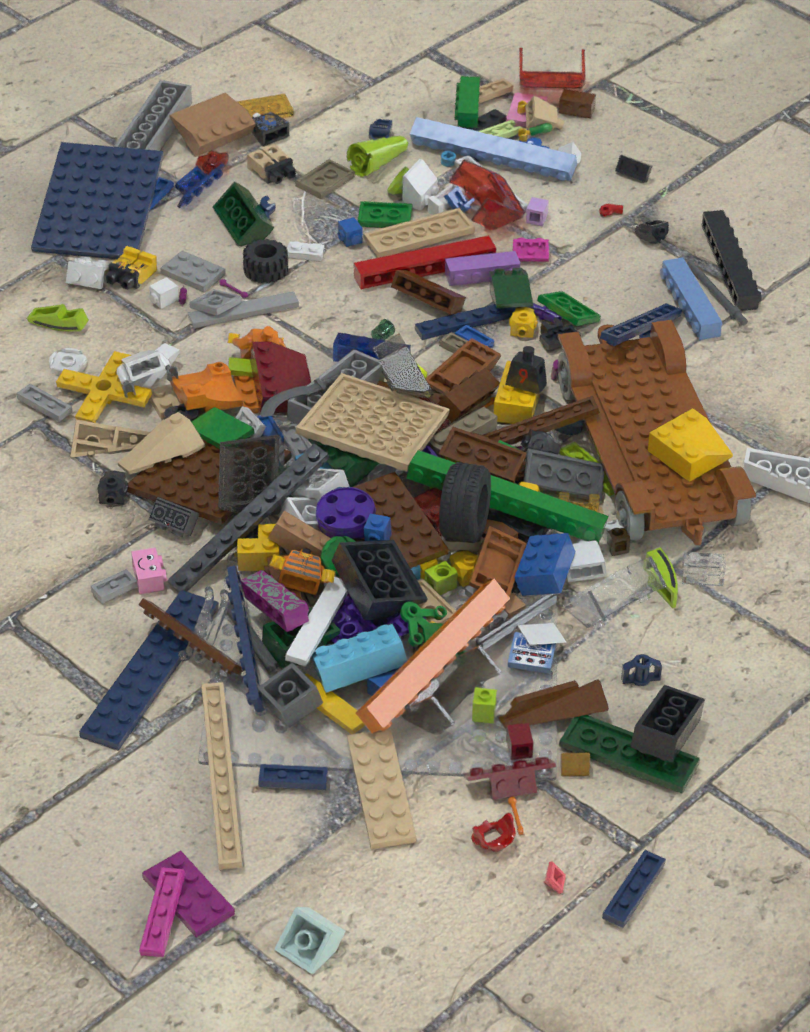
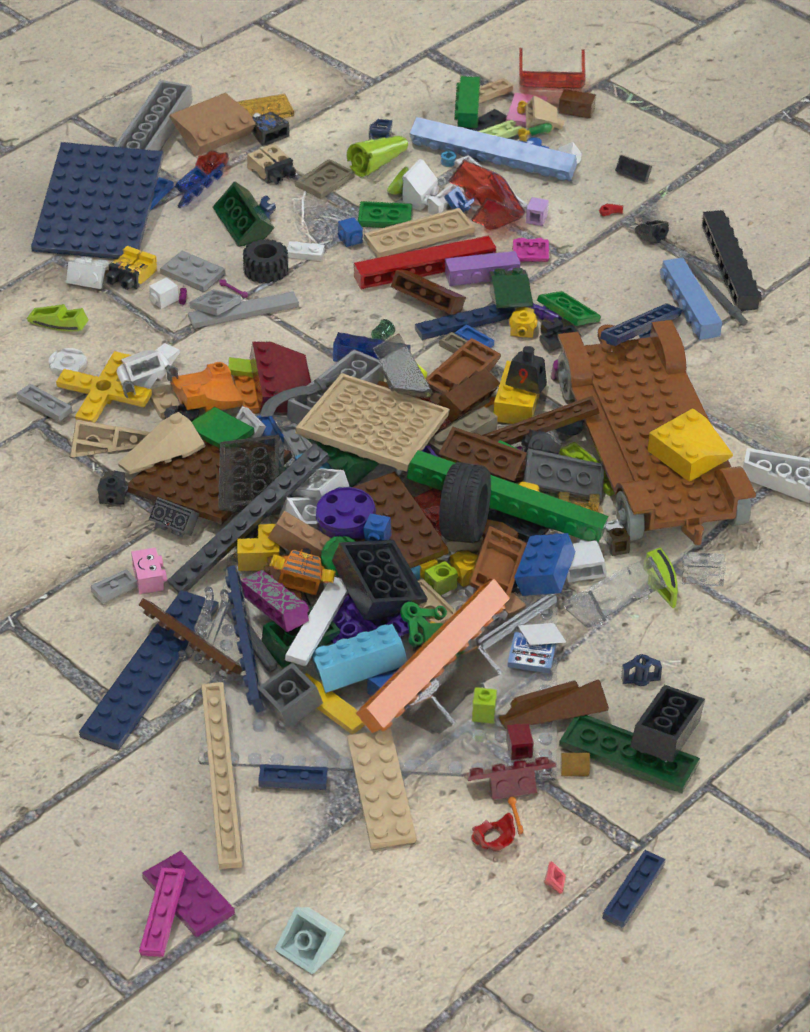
orange torso [227,326,286,359] -> none

